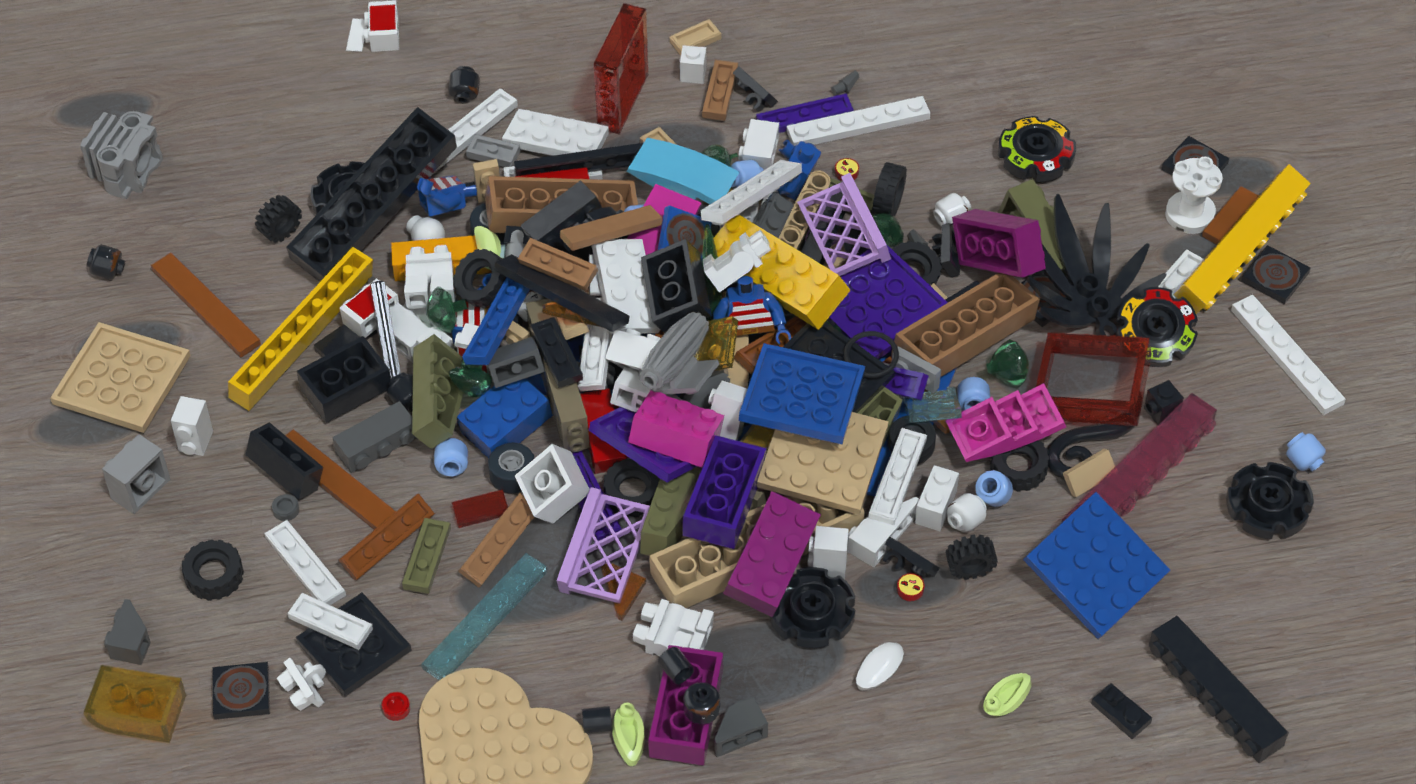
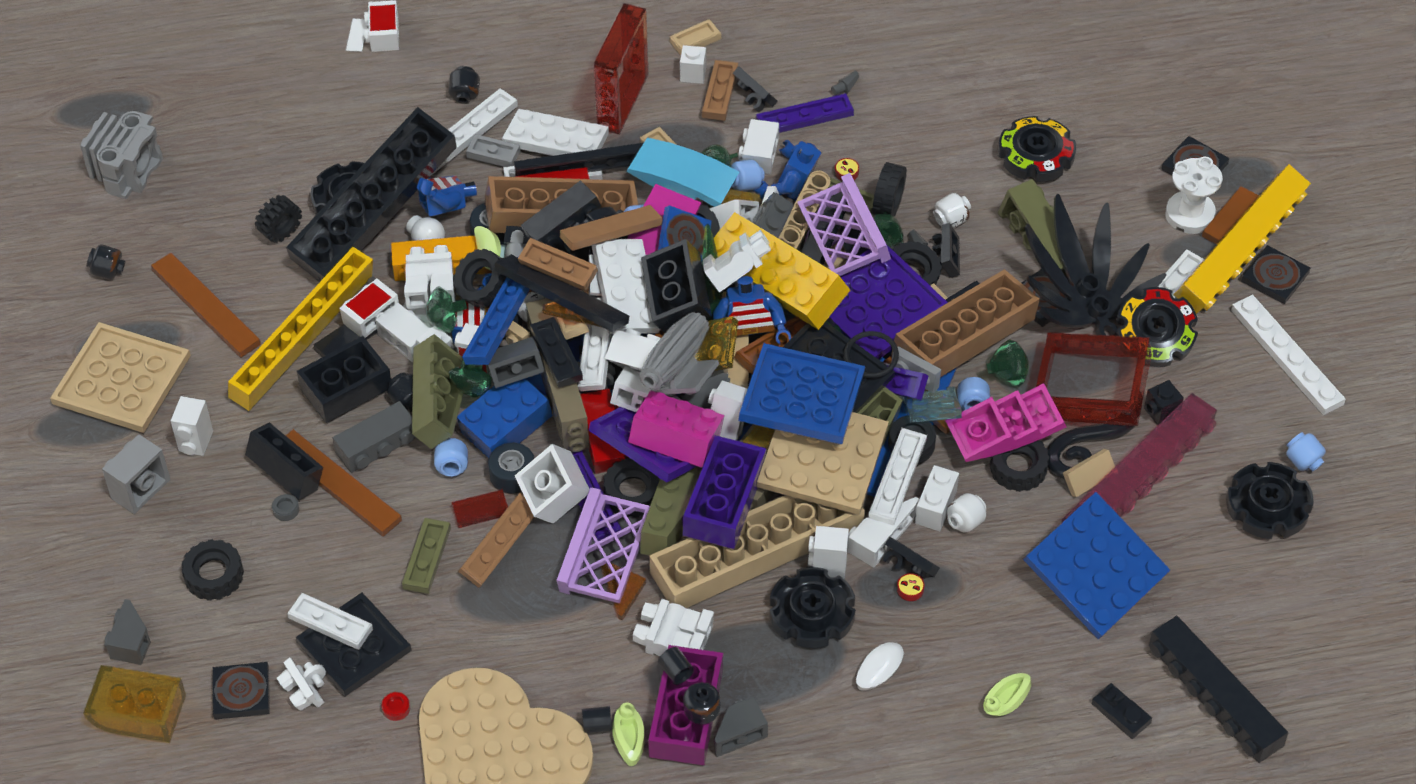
white tile [264,520,346,605] -> none
dark orange tile [338,493,435,580] -> none
axle [370,281,401,379] -> none
clear light blue plate [422,553,547,680] -> none
tan plate [473,159,500,203] -> none
white plate [701,160,802,225] -> none
magenta brick [723,491,821,617] -> none
white plate [787,96,930,146] -> none
black tyre [946,535,998,580] -> none
magenta brick [952,209,1046,277] -> none
light blue head [975,470,1013,507] -> none

